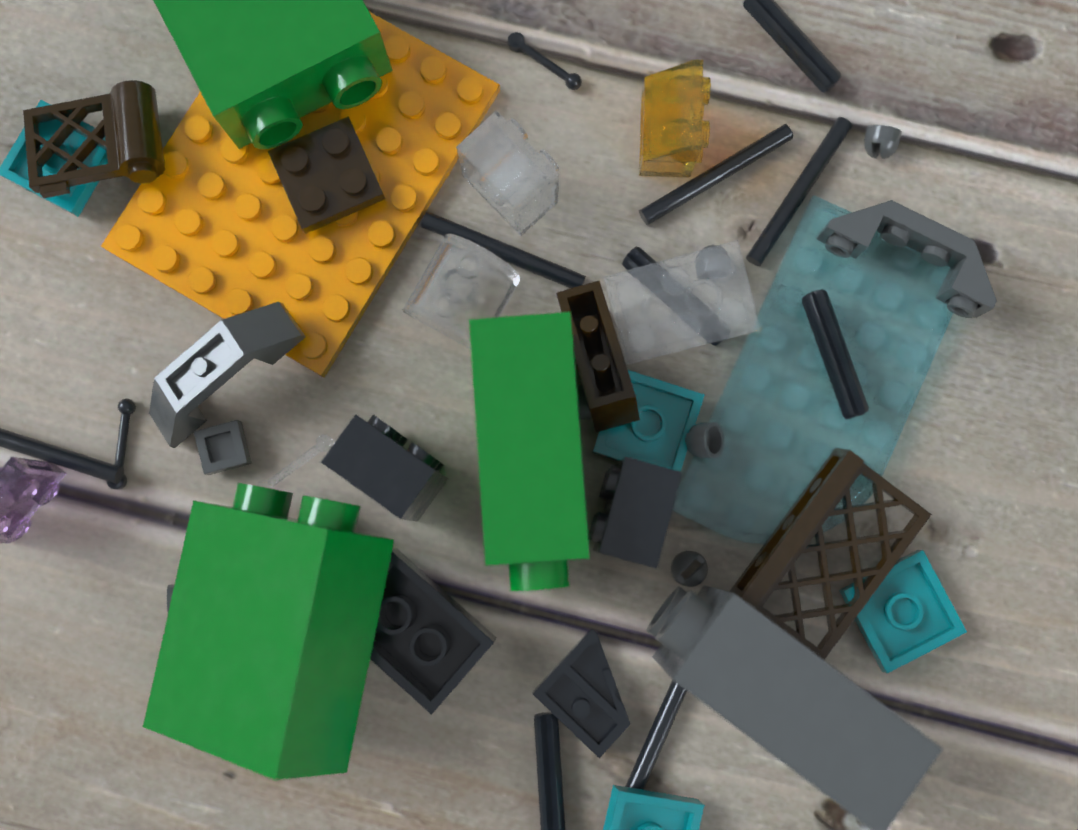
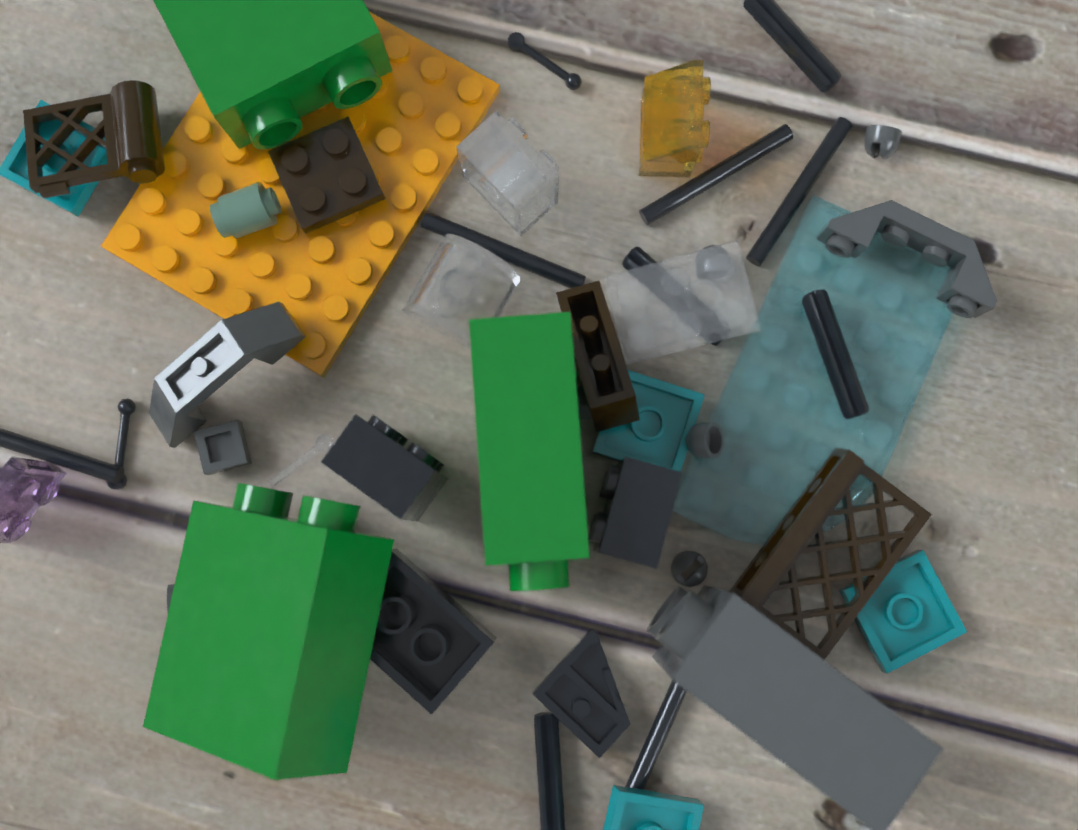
none -> sand green brick [210,182,282,239]

